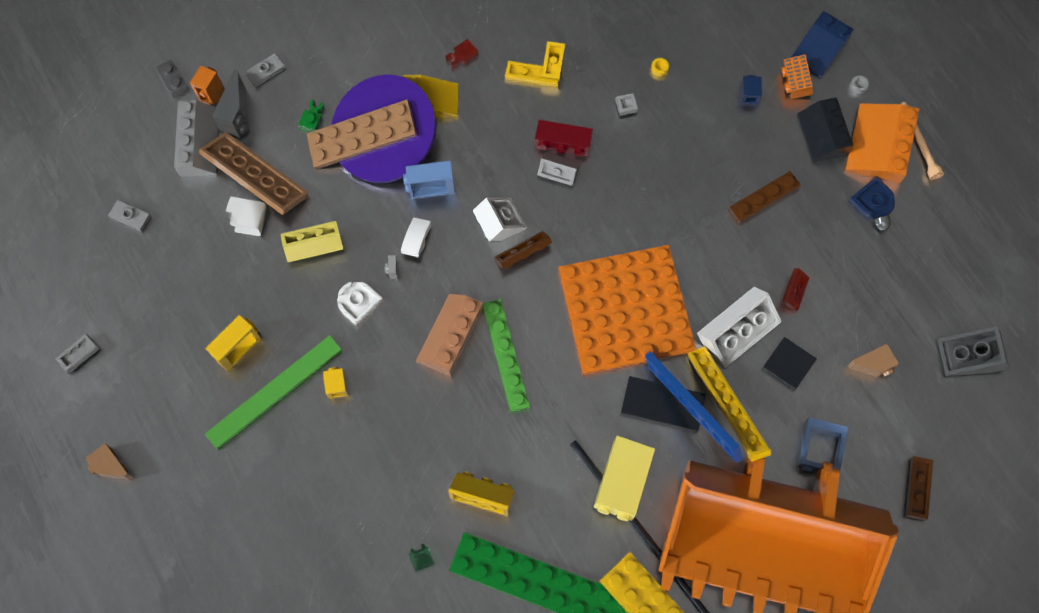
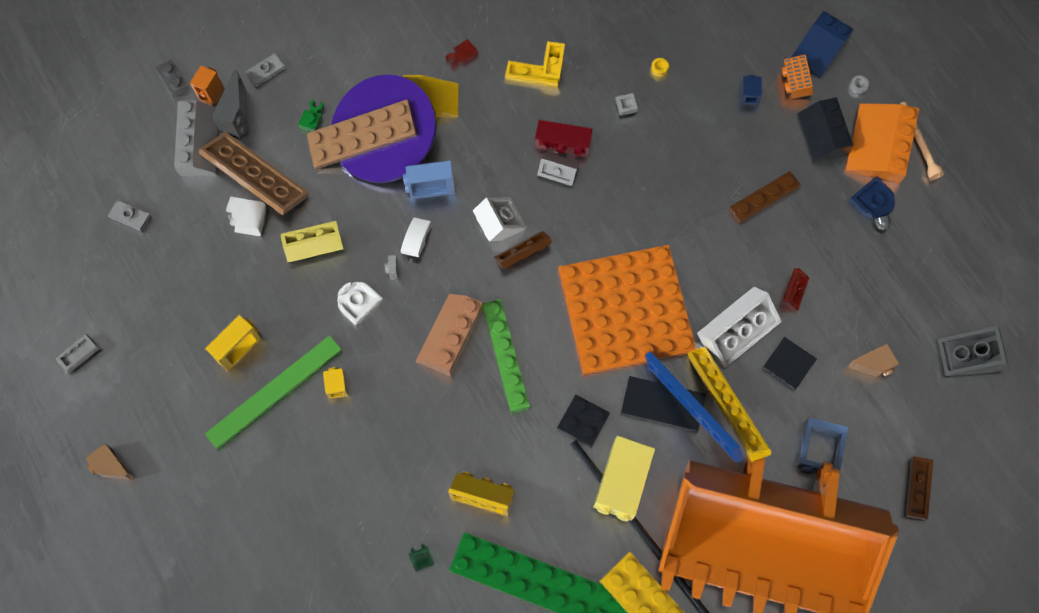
none -> black plate [557,394,610,448]

